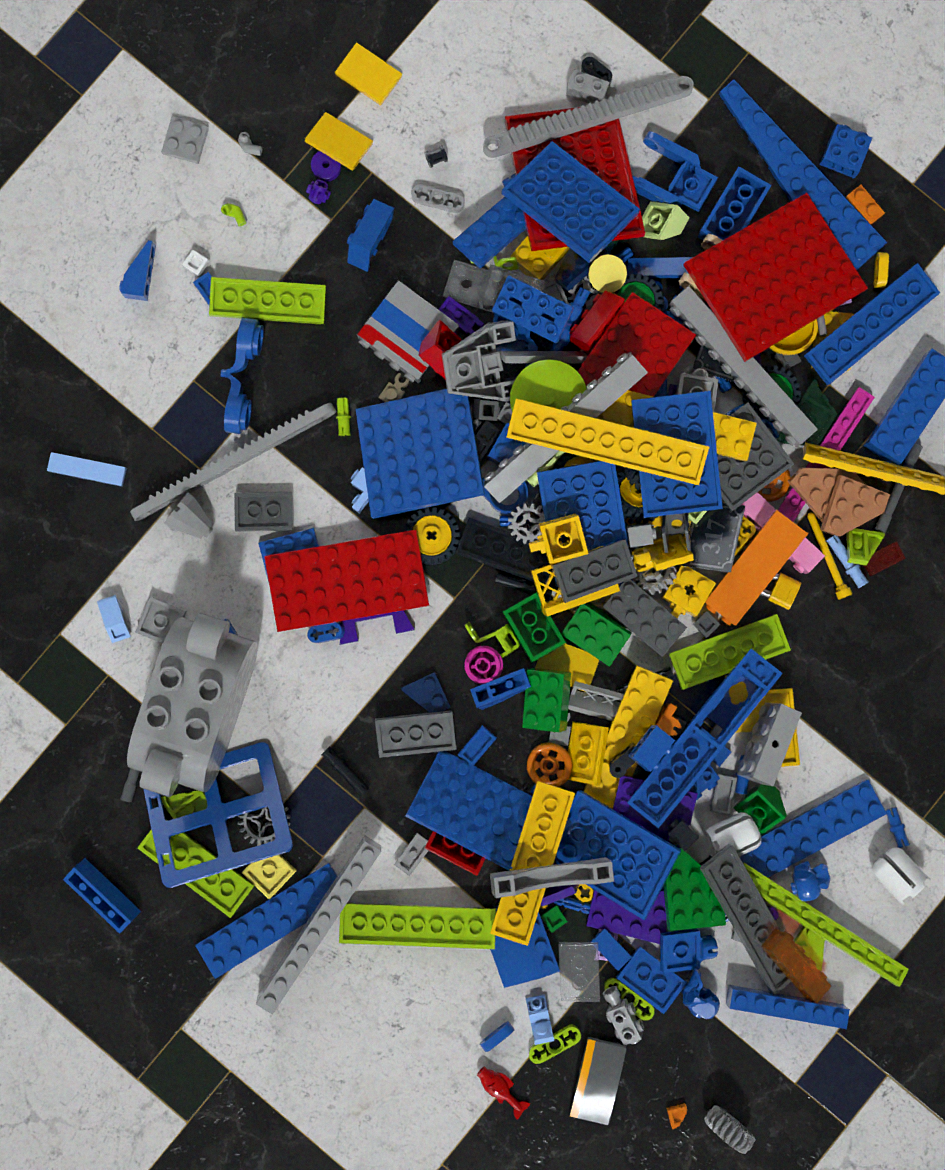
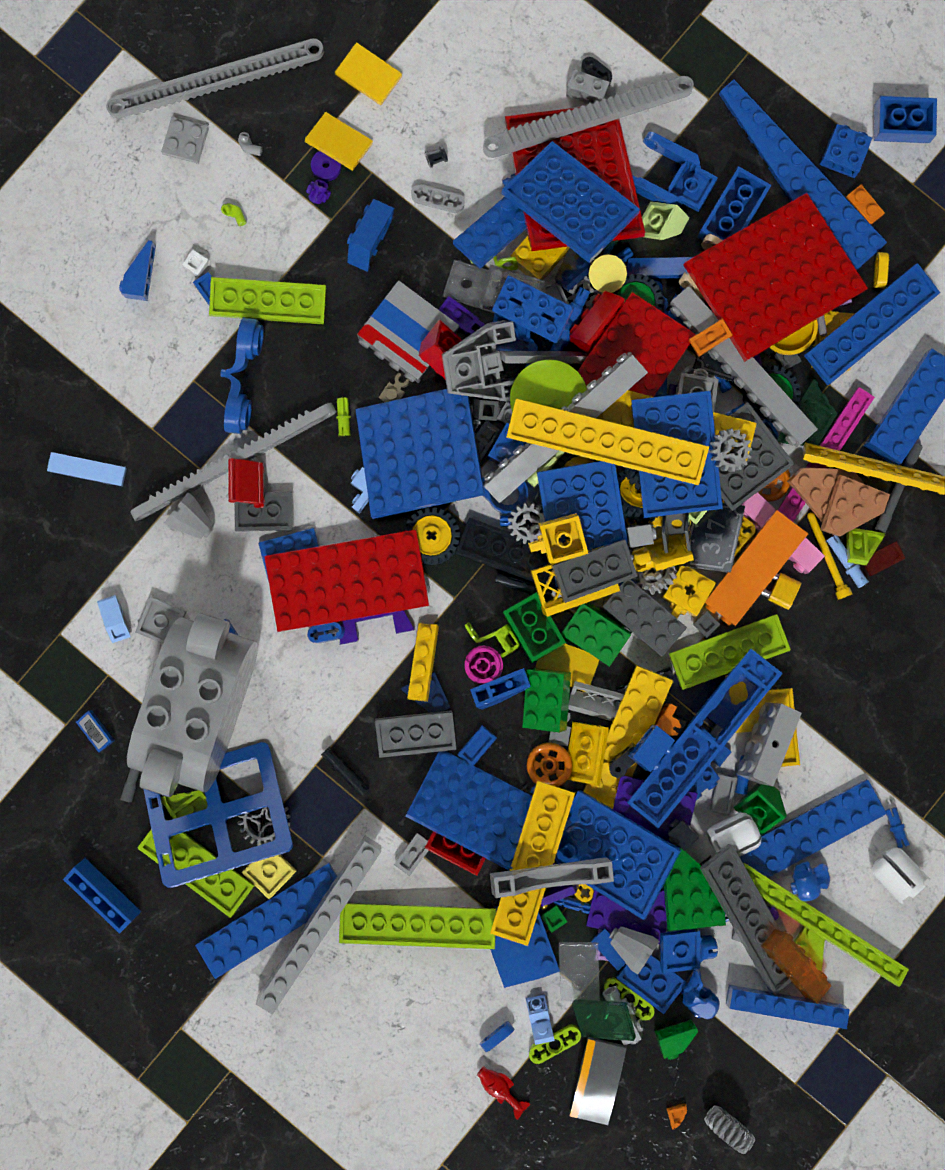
none -> slope [76,710,115,753]
none -> light grey gear [106,39,324,119]
none -> red piece [228,458,265,508]
none -> yellow plate [408,623,439,702]
none -> clear green tile [572,999,636,1041]
none -> light grey cone [609,926,660,974]
none -> green slope [654,1020,698,1060]
none -> orange plate [689,319,732,357]
none -> light grey gear [709,429,752,472]
none -> blue brick [874,96,937,143]

